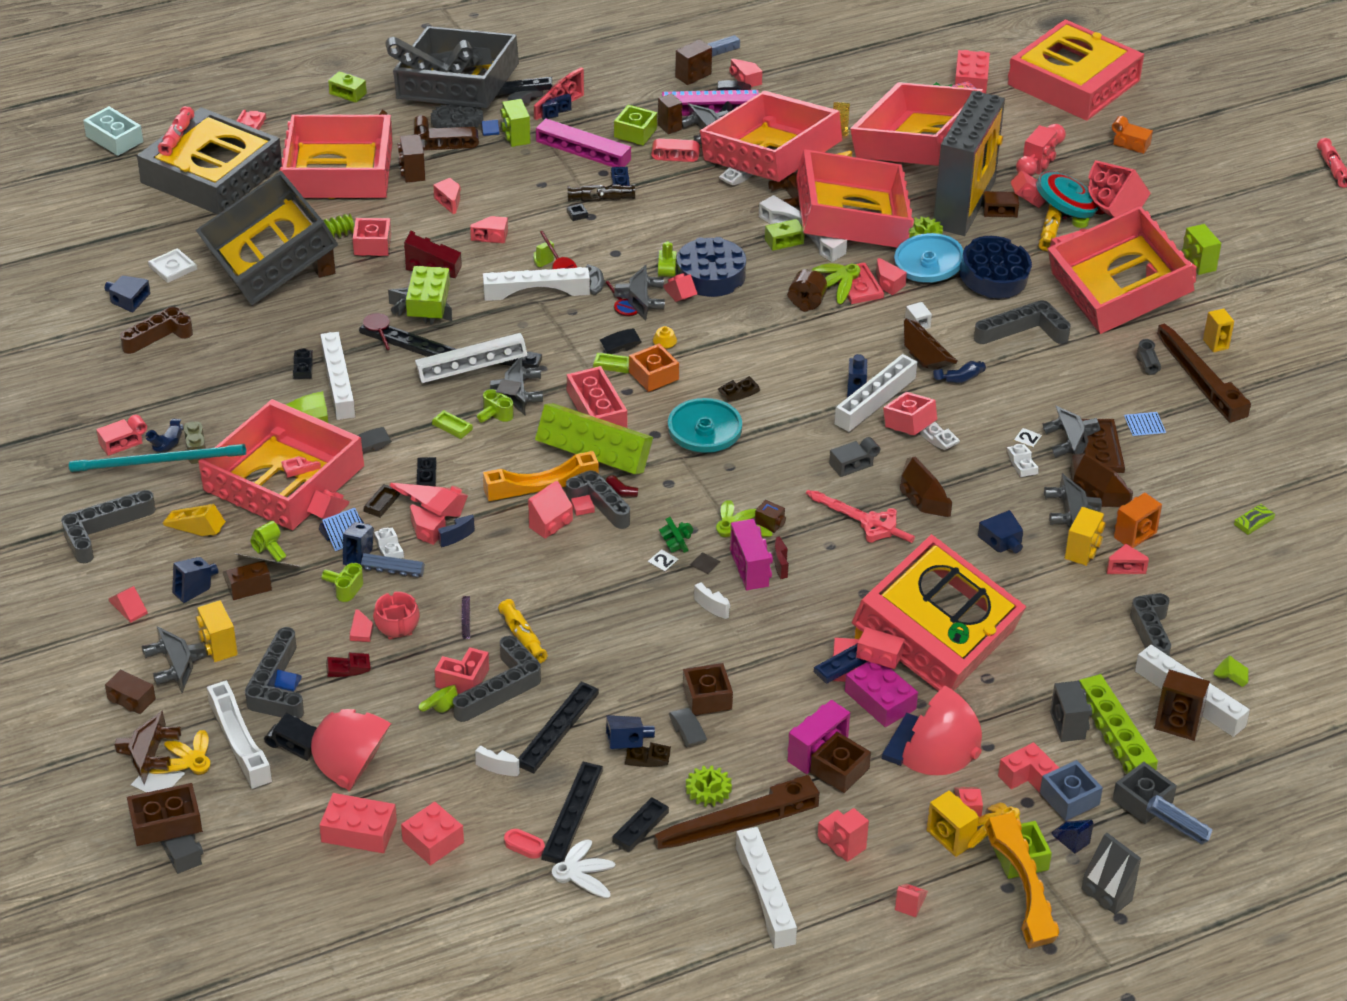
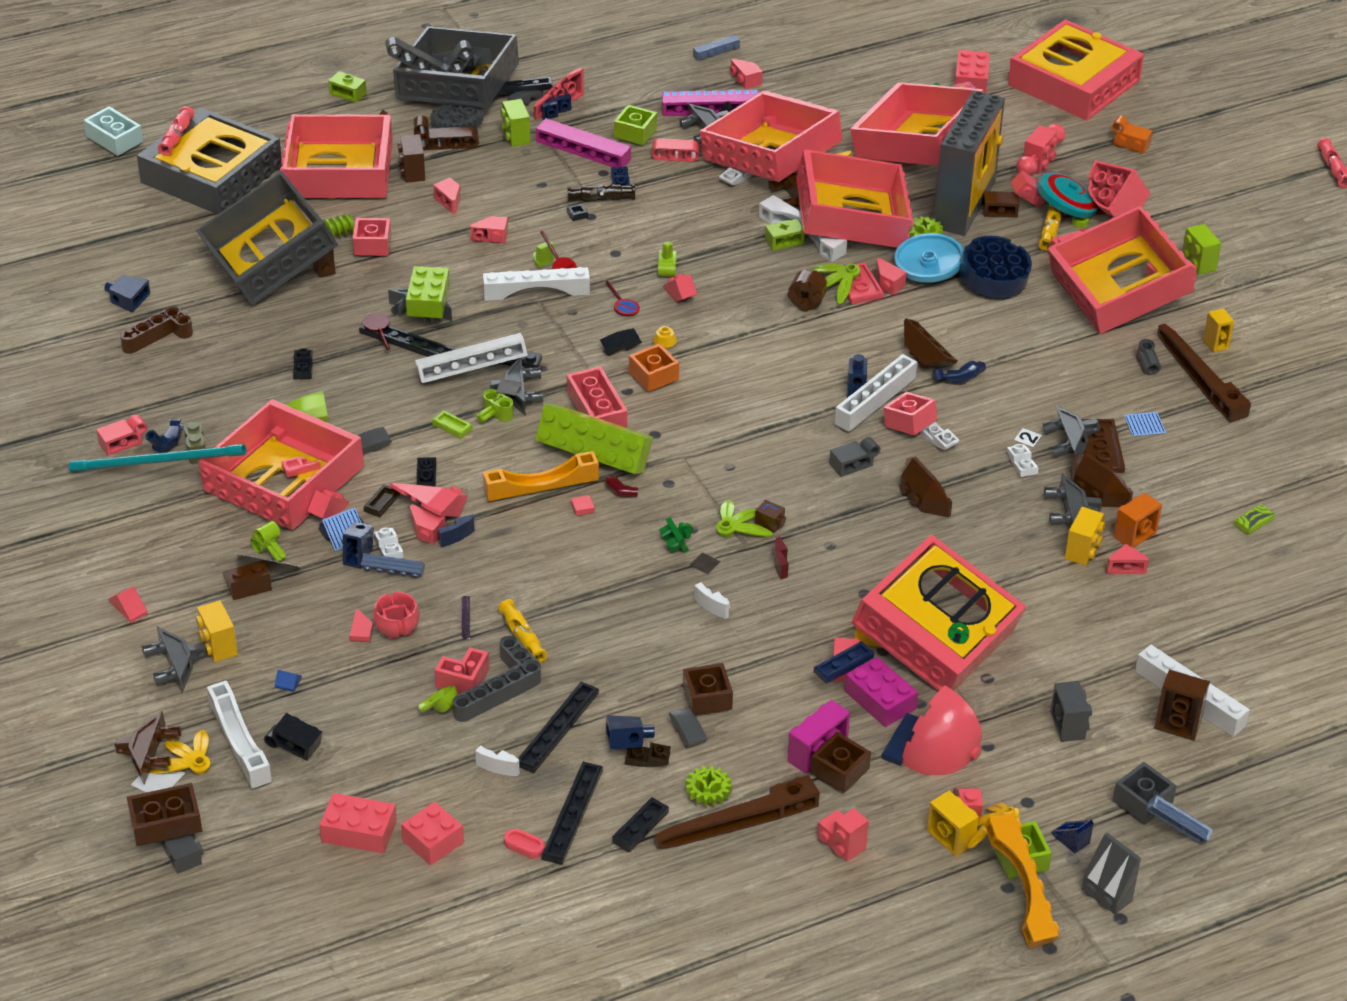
dark grey beam [61,490,156,564] -> none
reddish brown brick [105,669,156,714] -> none
white tile [148,248,197,283] -> none
yellow slope [163,504,226,536] -> none
dark blue torso [172,557,219,603] -> none
coral plate [236,110,266,130] -> none
dark grey beam [245,627,304,719] -> none
coral brick [311,709,391,791] -> none
white brick [321,332,355,420] -> none
lime beam [321,563,363,602] -> none
dark red slope [326,652,371,677] -> none
dark red wedge [404,230,462,278] -> none
blue slope [481,120,500,136] -> none
coral slope [528,481,573,539] -> none
white plant [552,840,615,898] -> none
dark grey beam [566,470,630,529] -> none
dark grey piece [586,264,605,295] -> none
lime tile [593,353,629,373] -> none
dark grey connector [614,264,665,321] -> none
white sticker [648,549,679,571] -> none
reddish brown brick [658,93,682,134] -> none
teal dish [668,398,742,452] -> none
reddish brown brick [675,39,712,85] -> none
dark blue brick [676,237,746,297] -> none
black slope [717,80,751,91] -> none
dark brown slope [718,376,760,401] -> none
dark pink brick [730,519,773,591] -> none
white arch [736,827,797,949] -> none
coral bar [806,490,915,543] -> none
clear yellow brick [833,102,850,136] -> none
coral brick [856,627,905,669] -> none
coral slope [895,884,928,917] -> none
white brick [905,302,932,329] -> none
dark grey beam [974,300,1071,344] -> none
dark blue torso [978,510,1023,553] -> none
coral brick [998,742,1059,793] -> none
sand blue brick [1040,760,1103,821] -> none
lime brick [1079,674,1158,774] -> none
dark grey beam [1130,593,1171,656] -> none
lime tile [1213,655,1248,687] -> none

